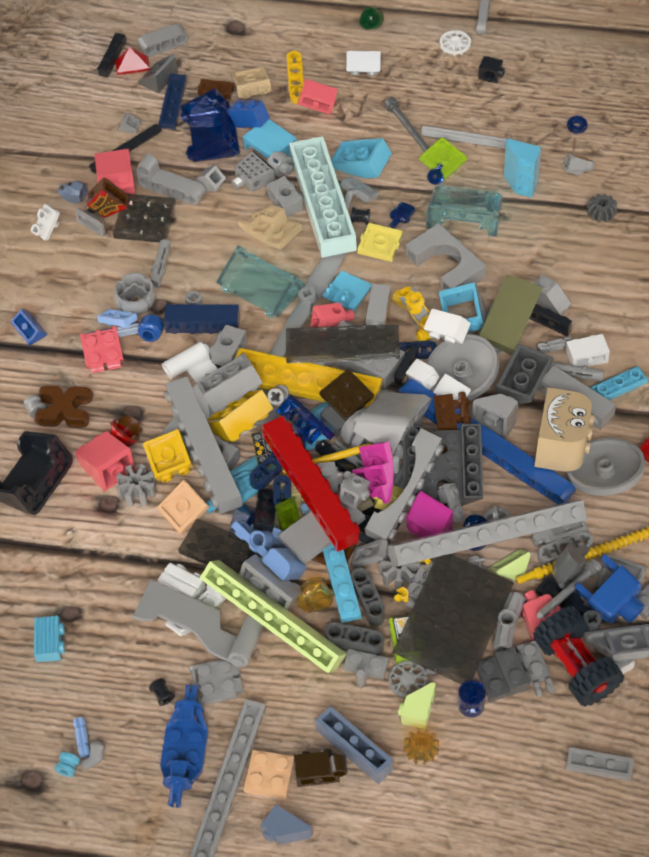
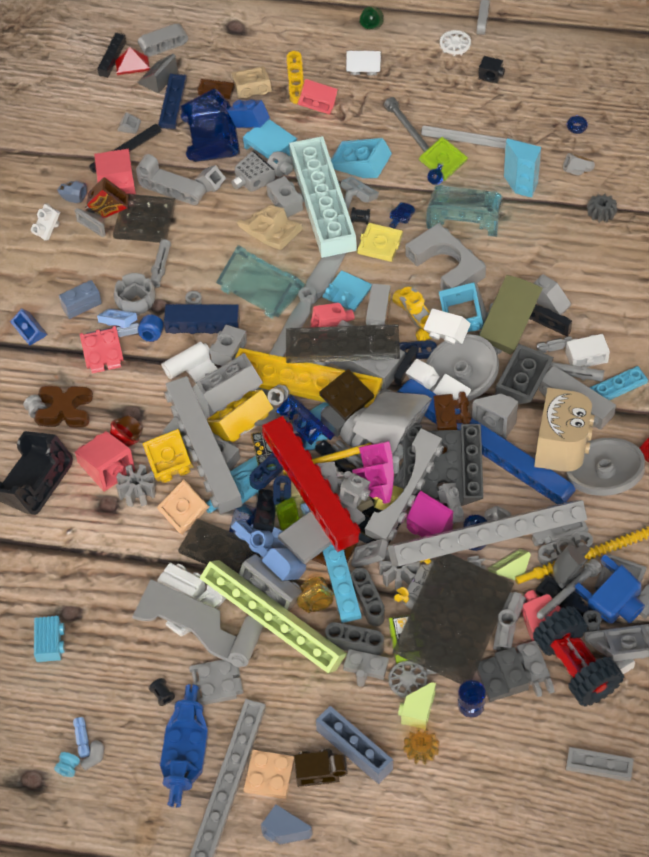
none -> sand blue brick [59,280,102,319]

